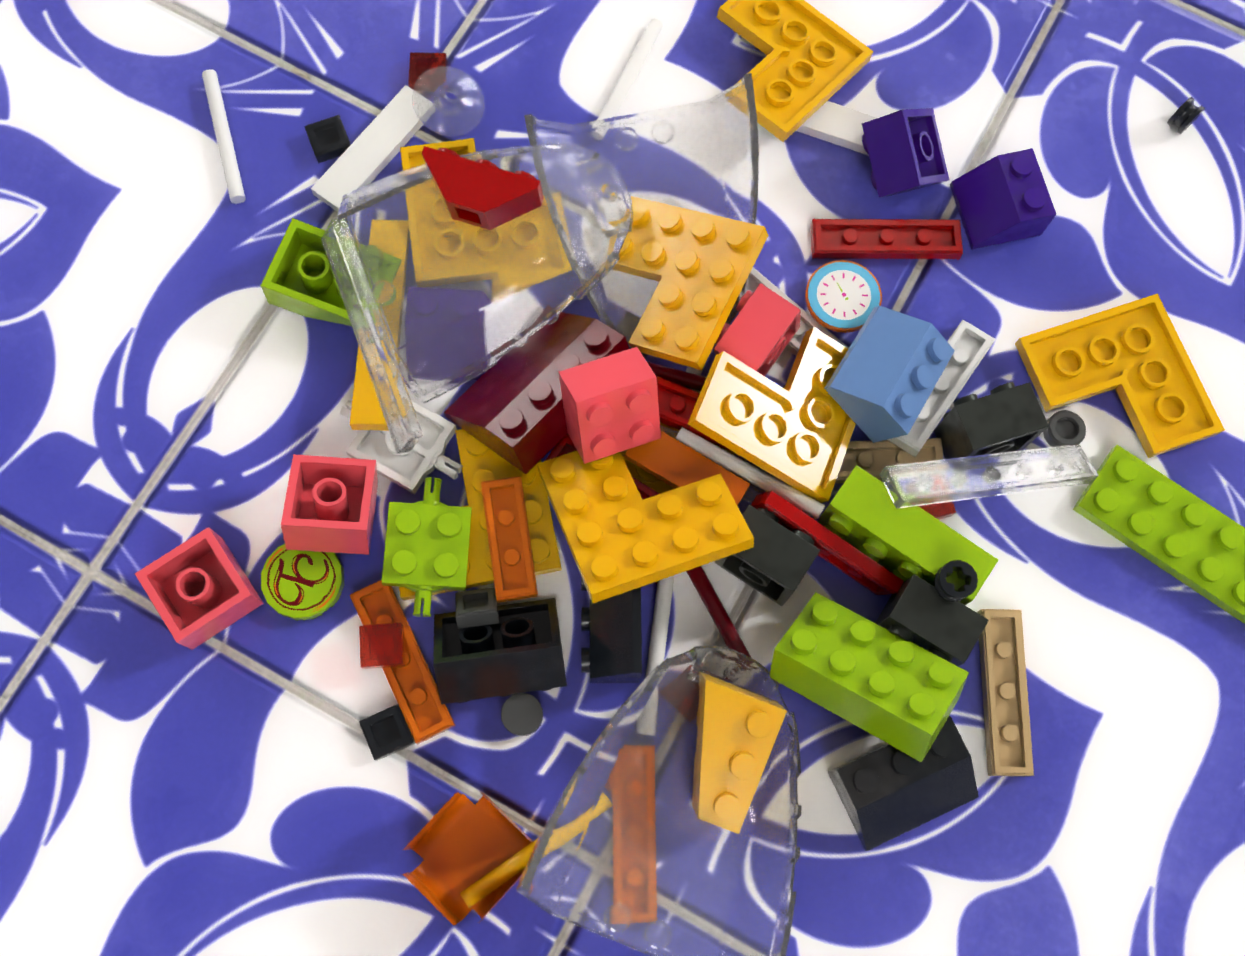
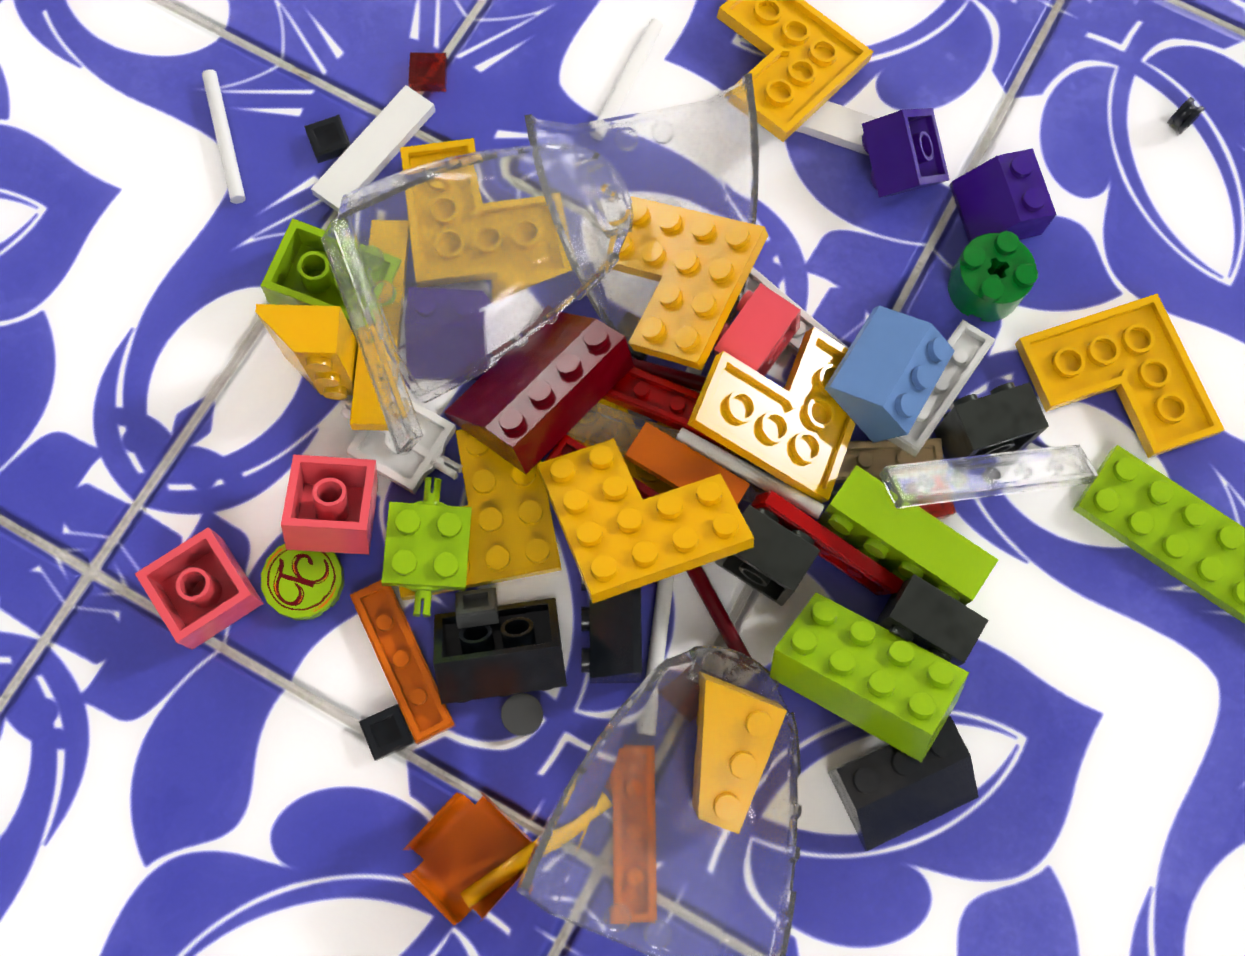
clear red tile [359,622,405,669] -> none
clear dish [412,66,485,137] -> none
red slope [421,146,544,230] -> none
orange tile [481,476,538,603] -> none
coral brick [558,347,661,464] -> none
piece [805,260,882,333] -> none
red tile [810,219,963,259] -> none
black bush [934,560,978,602] -> none
tan tile [977,609,1034,777] -> none
dark grey tile [1043,410,1086,451] -> none
none -> yellow slope [255,304,358,400]
none -> green brick [948,231,1038,322]

